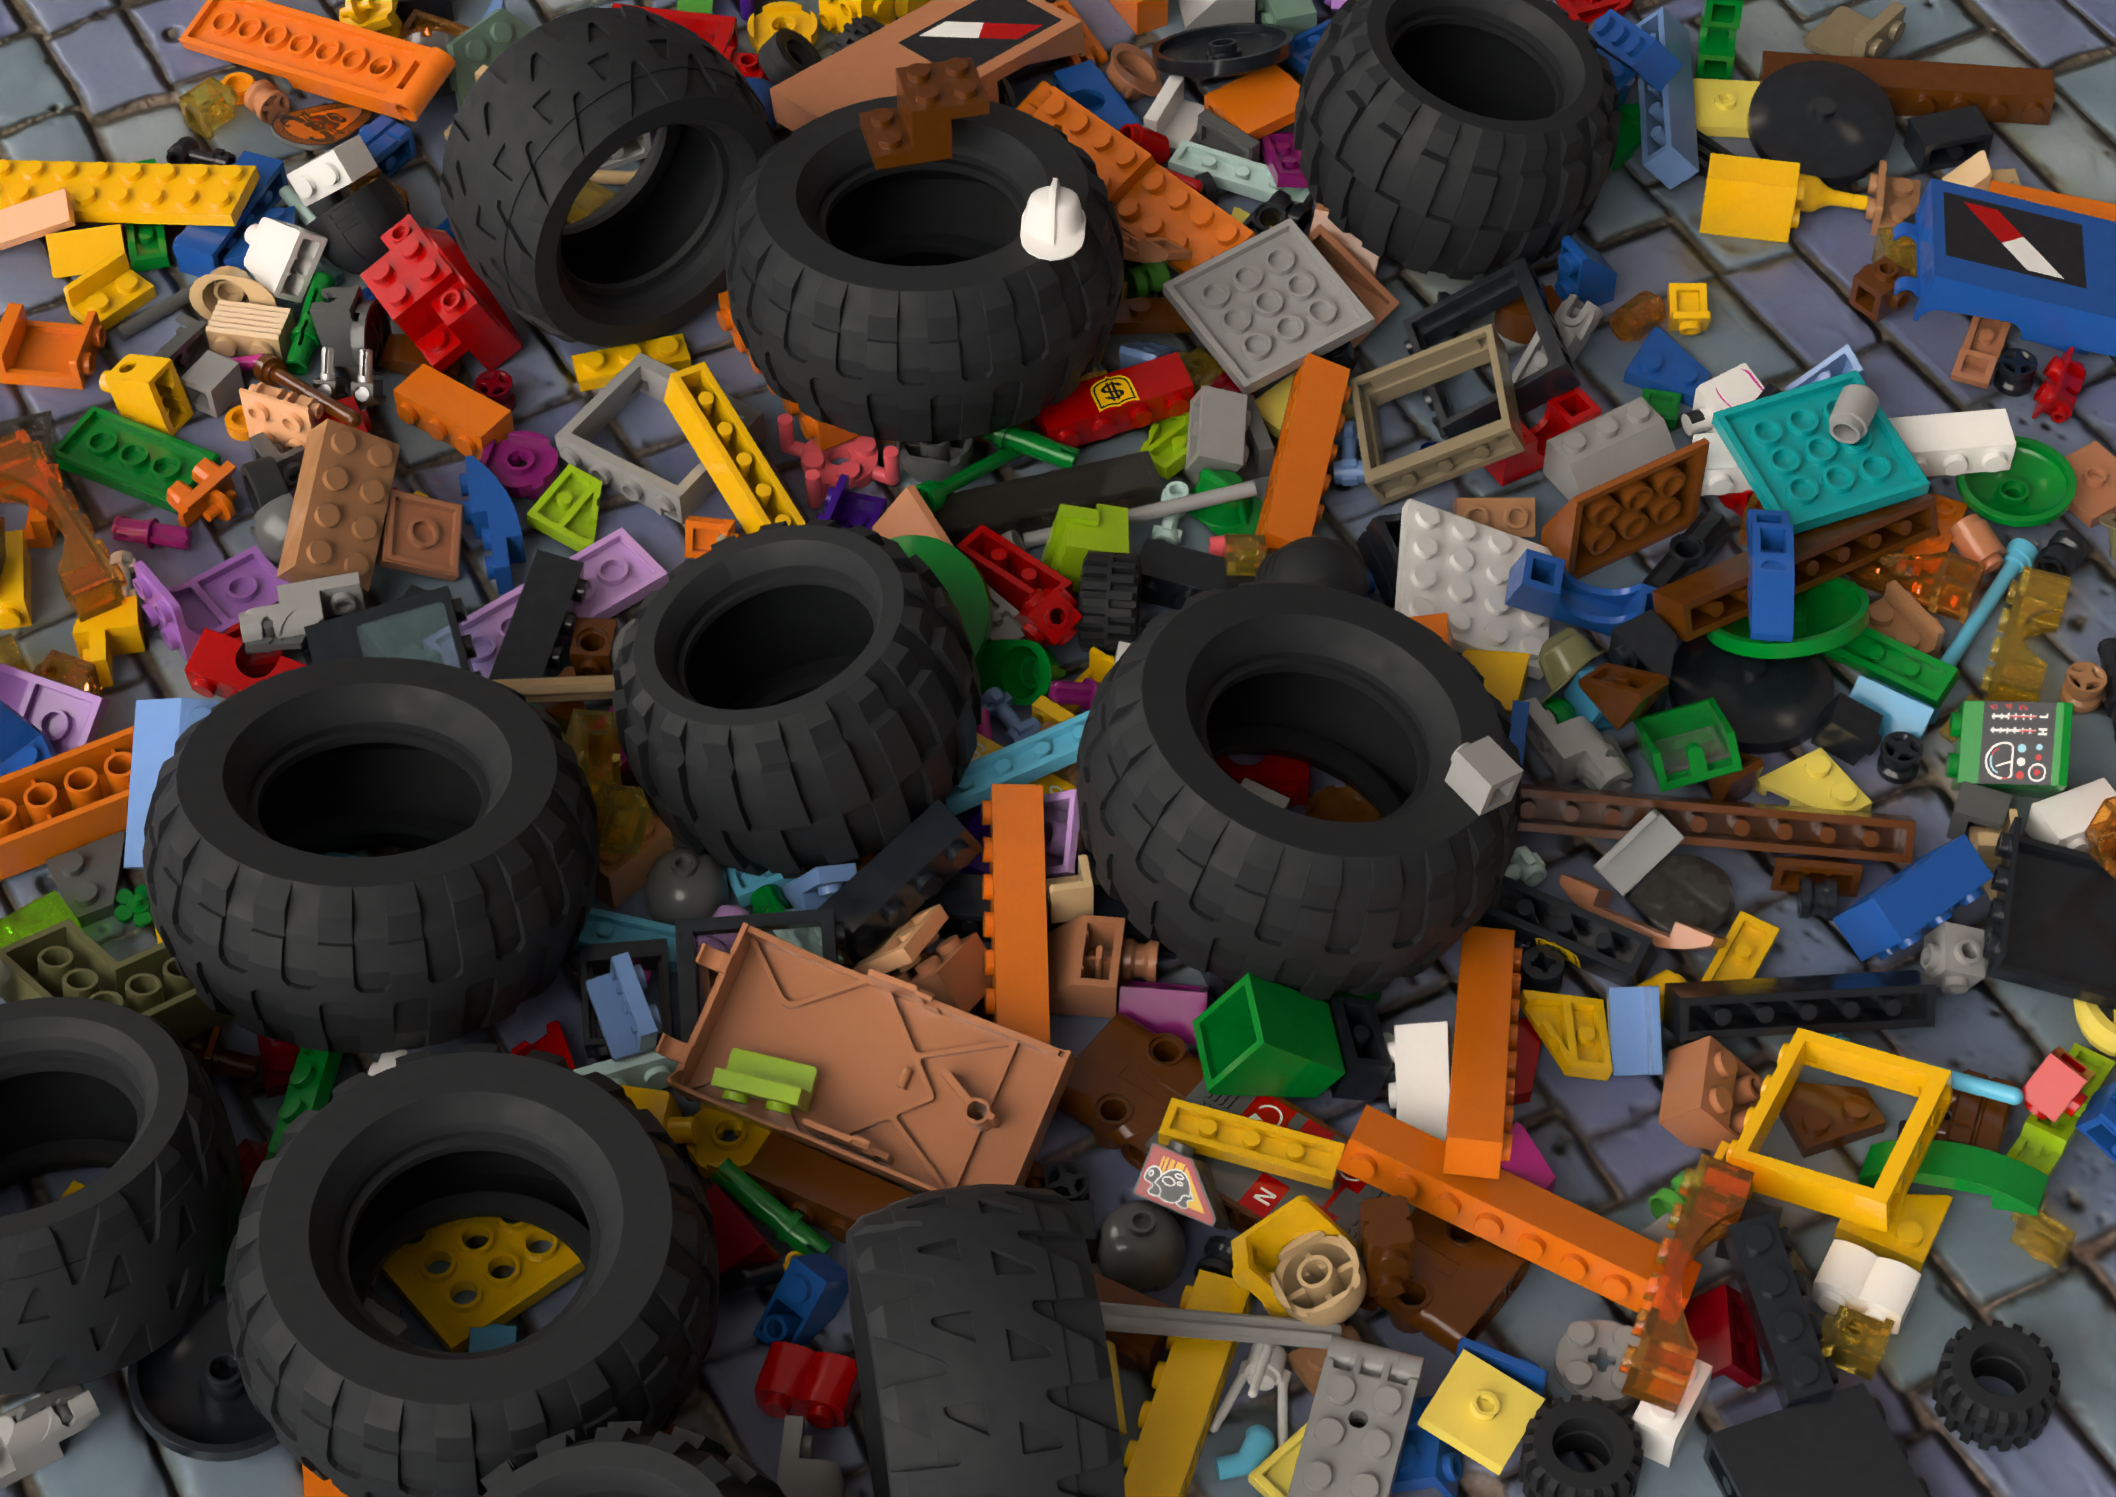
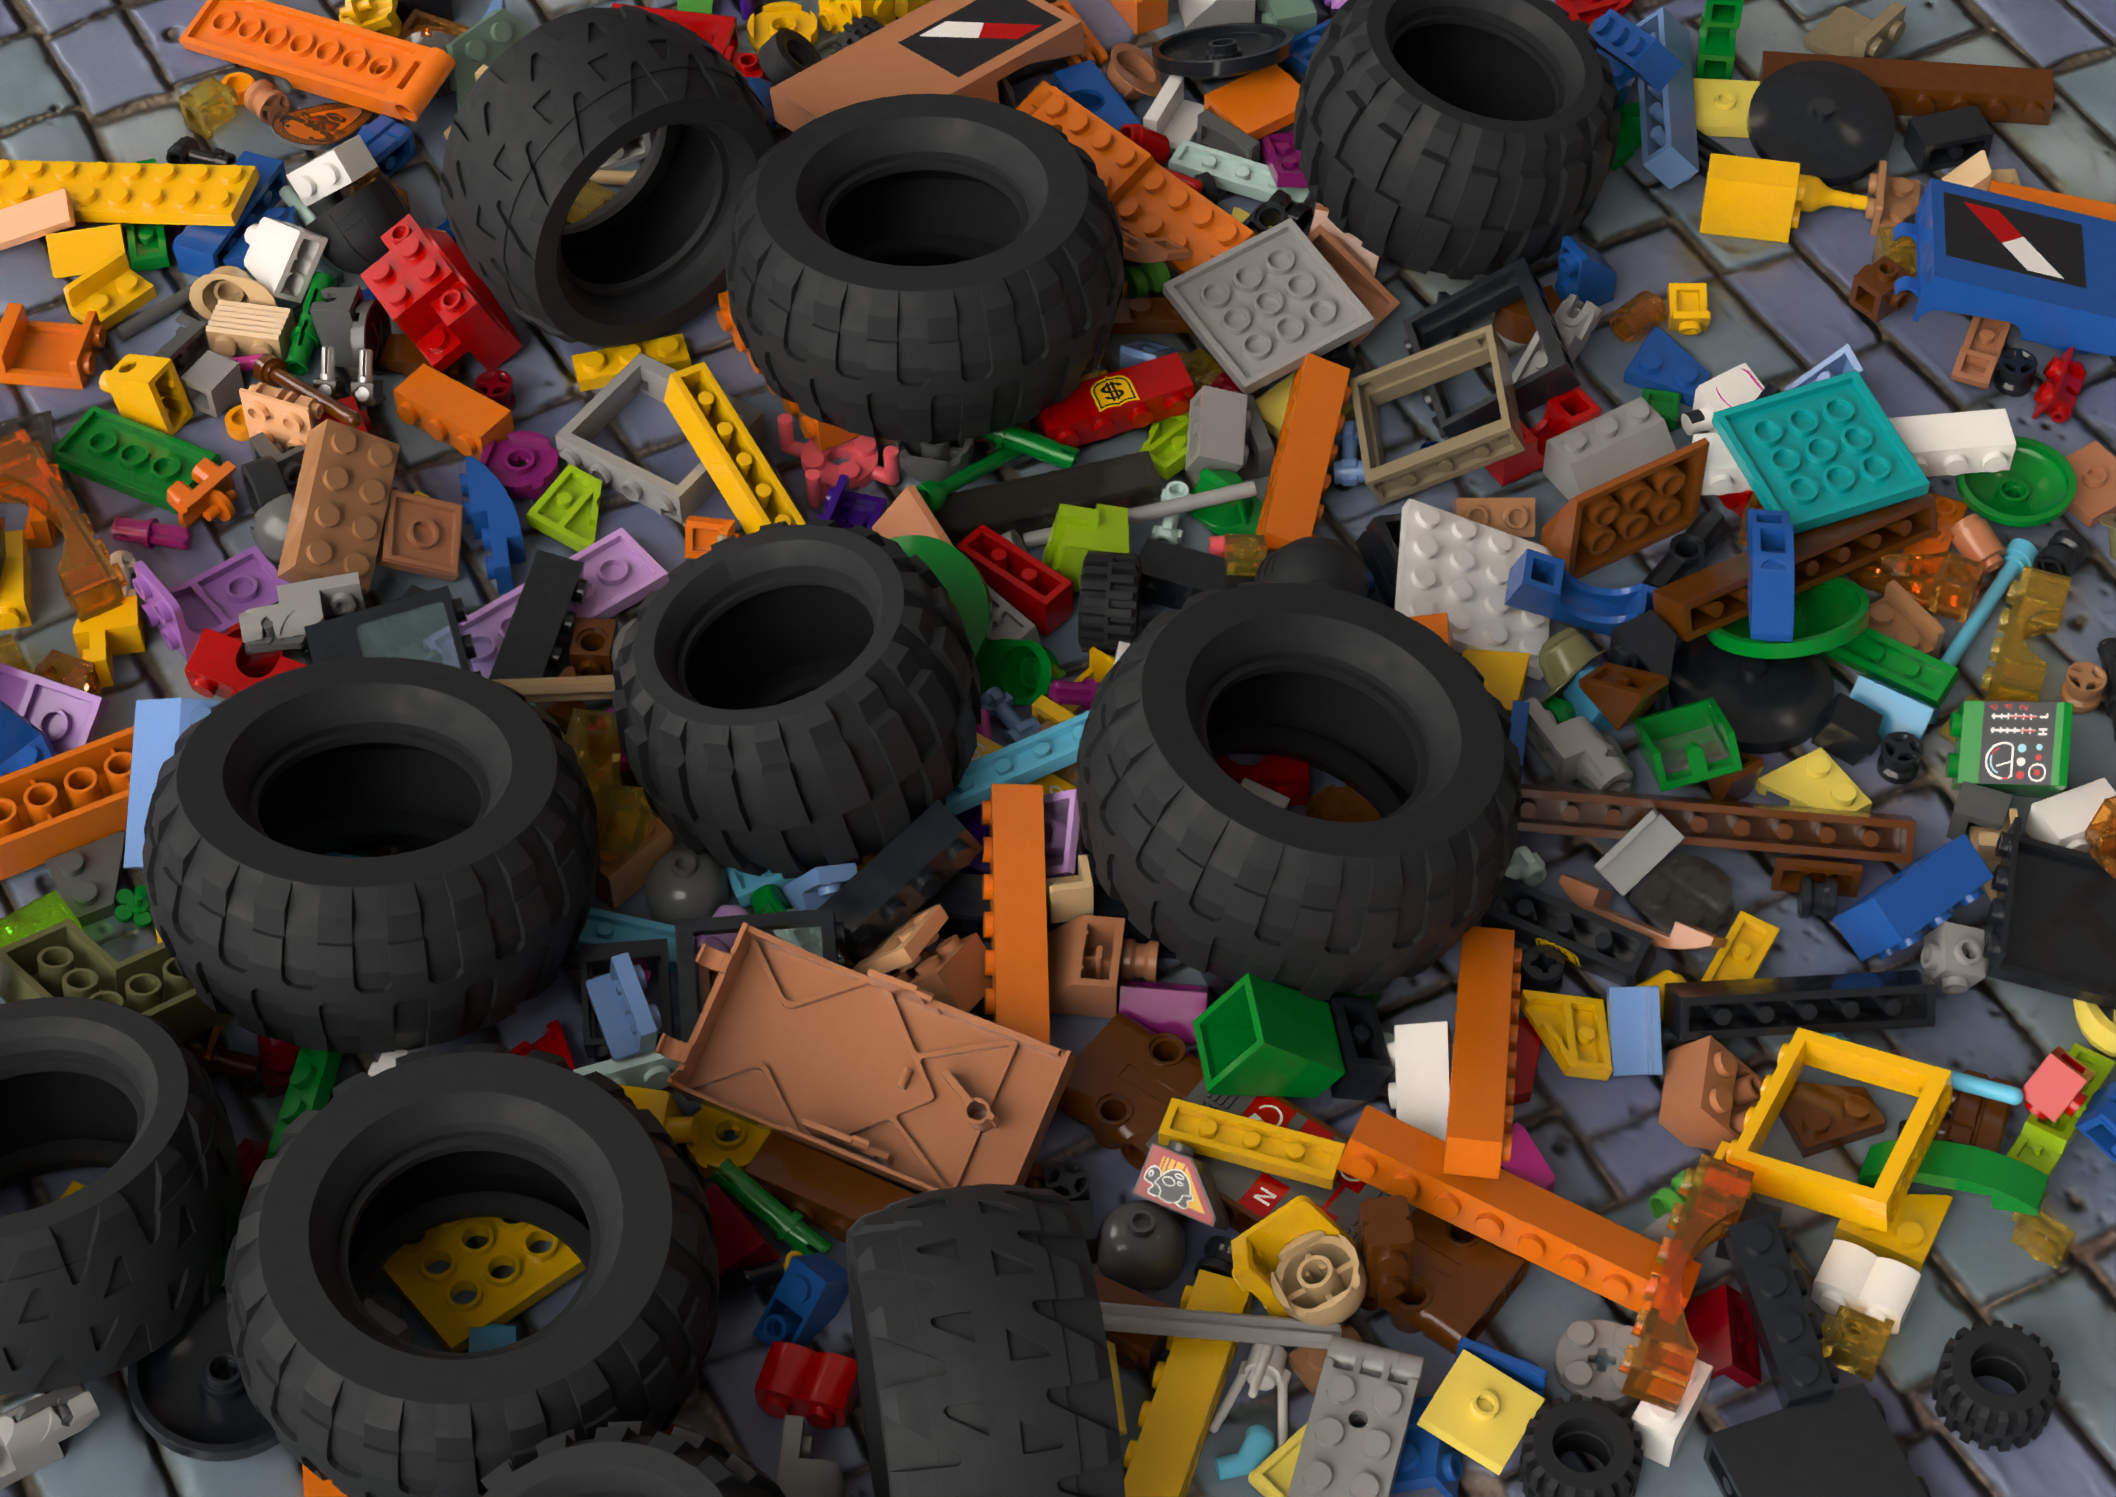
lime bracket [711,1048,818,1116] -> none
reddish brown bracket [859,57,990,170] -> none
red brick [1014,587,1083,646] -> none
white piece [1020,178,1086,261] -> none
light grey brick [1445,735,1524,816] -> none
light grey brick [1828,384,1879,444] -> none

